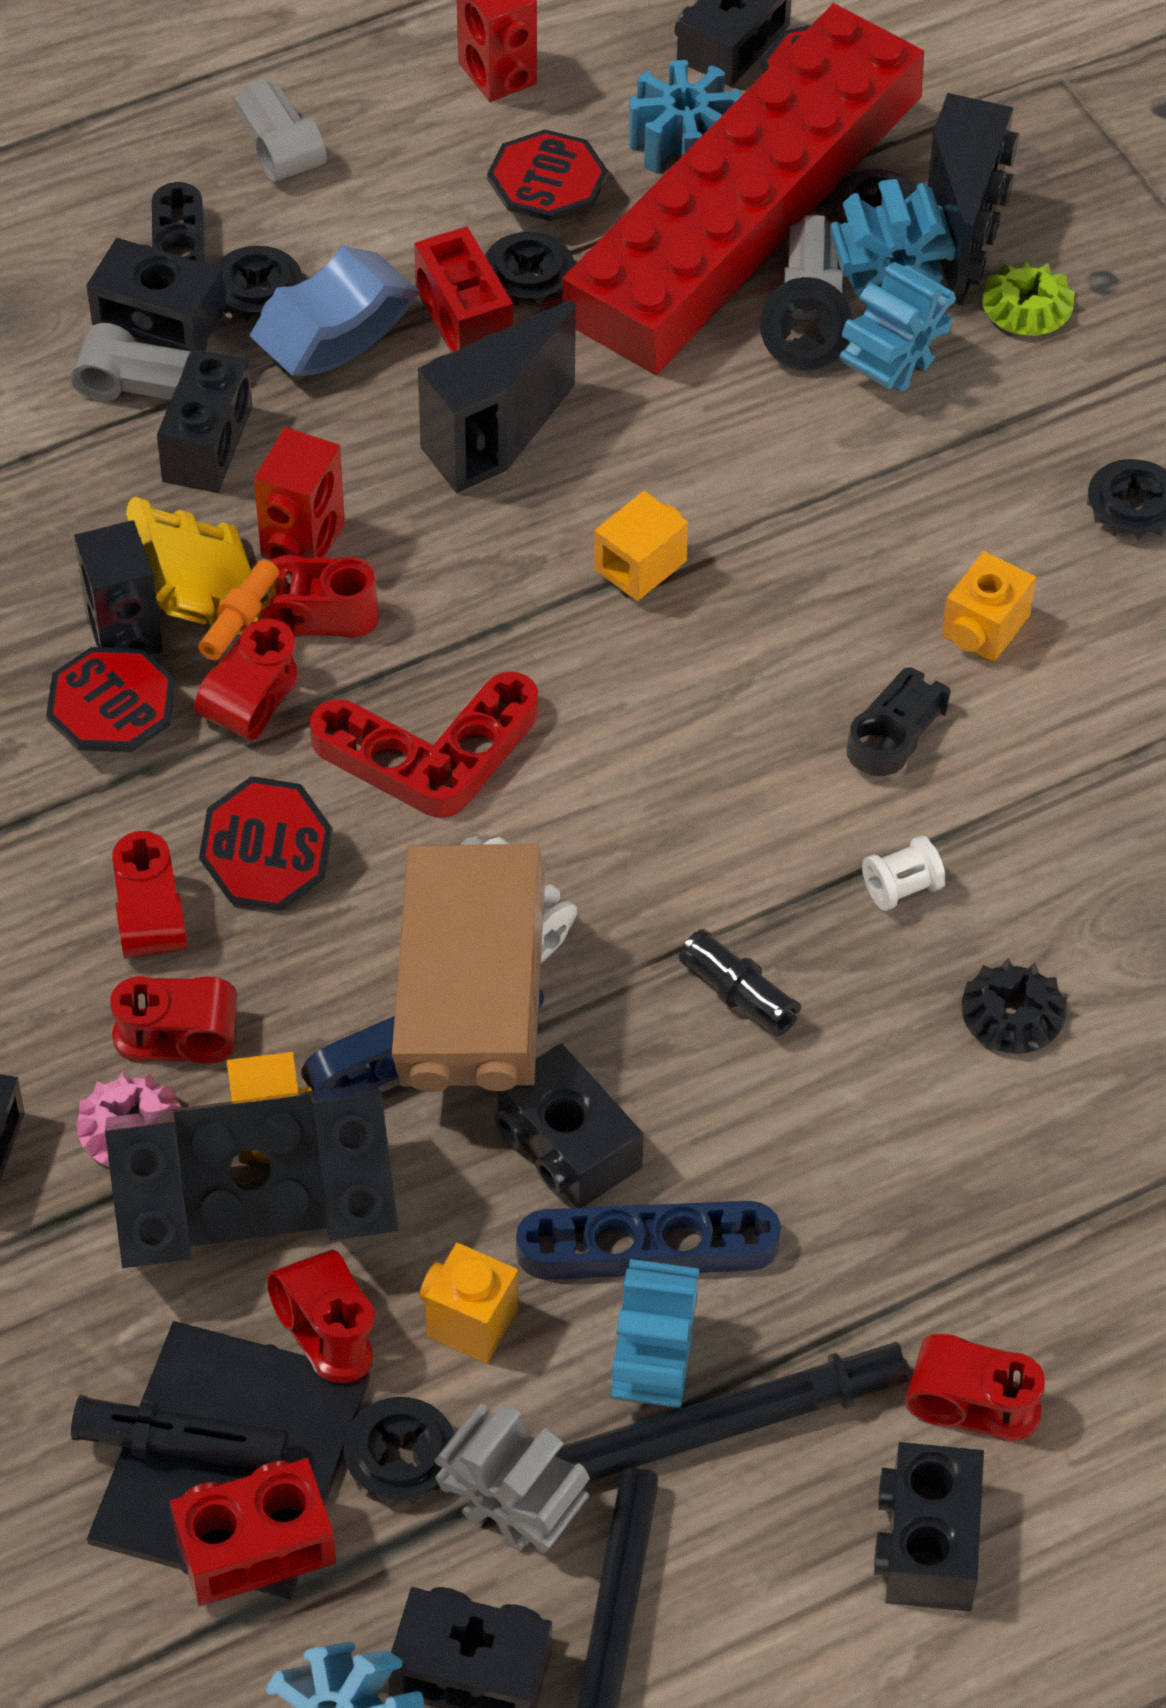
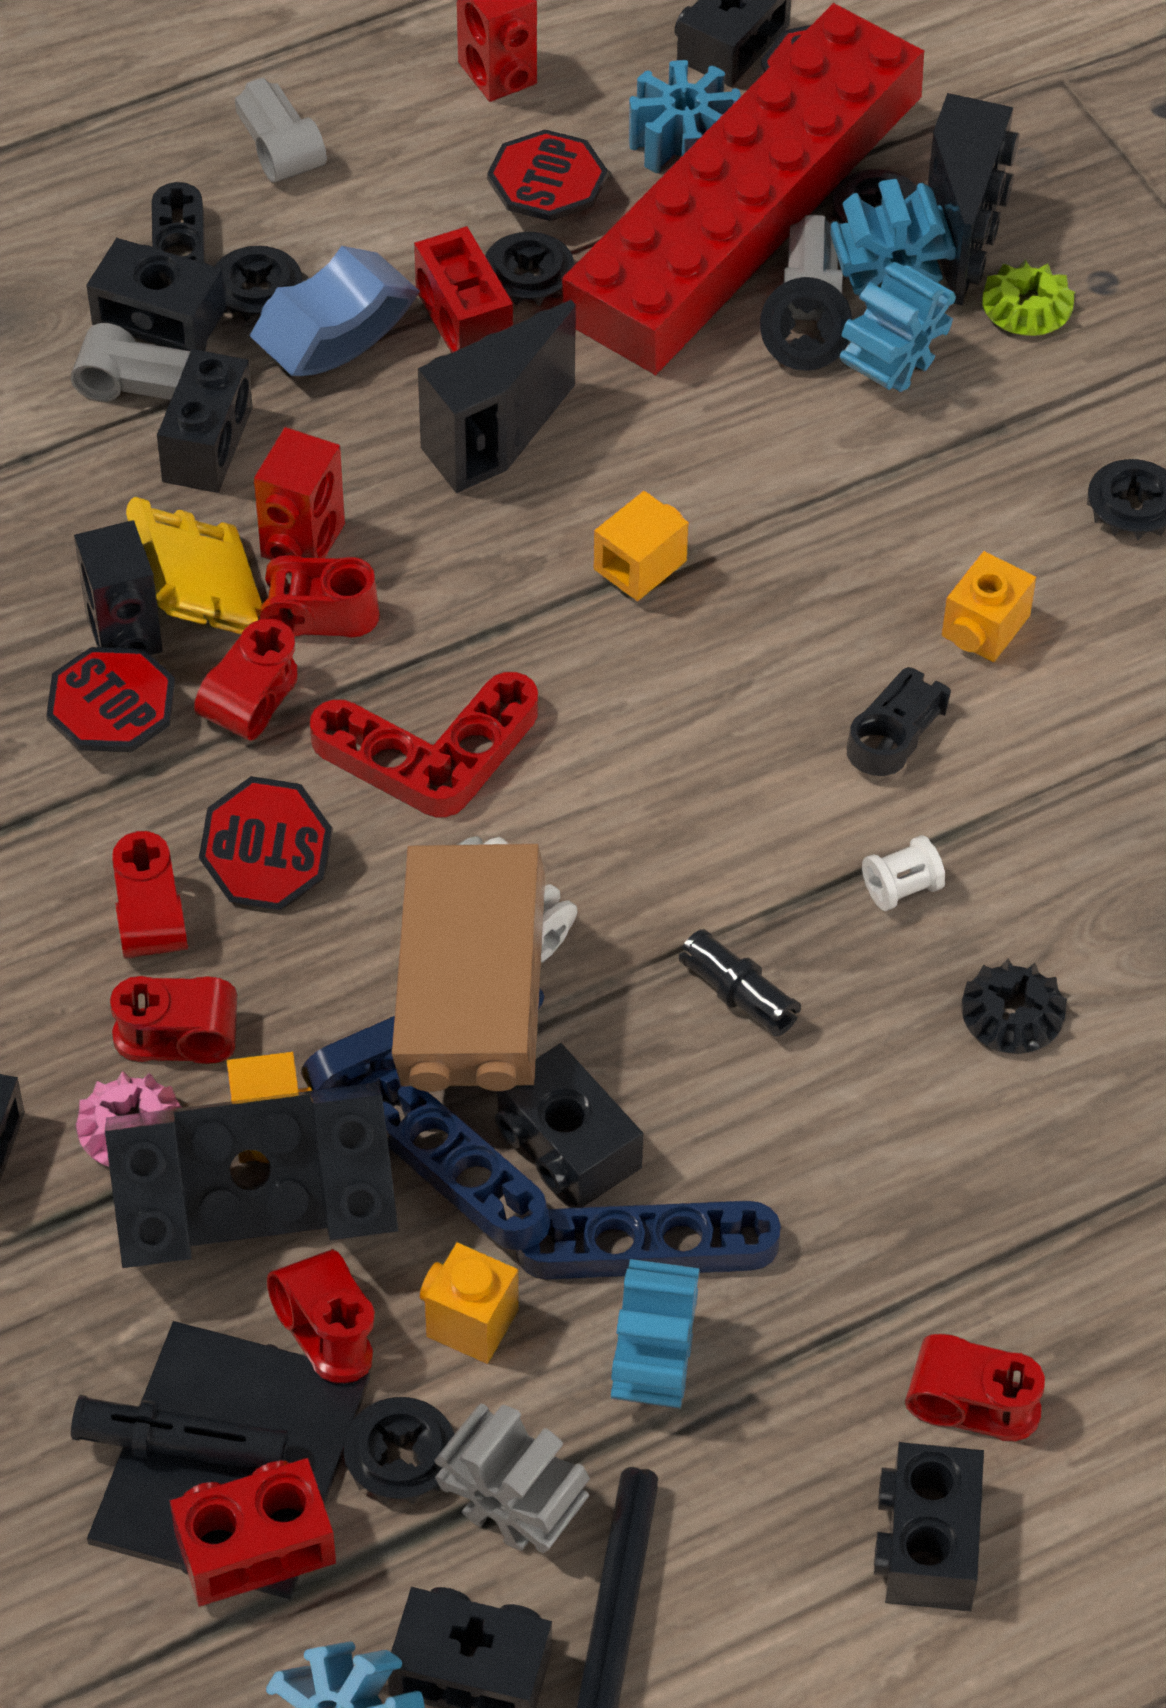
orange bar [198,559,279,660] -> none
black axle [554,1342,910,1482] -> none
none -> dark blue beam [359,1068,550,1251]

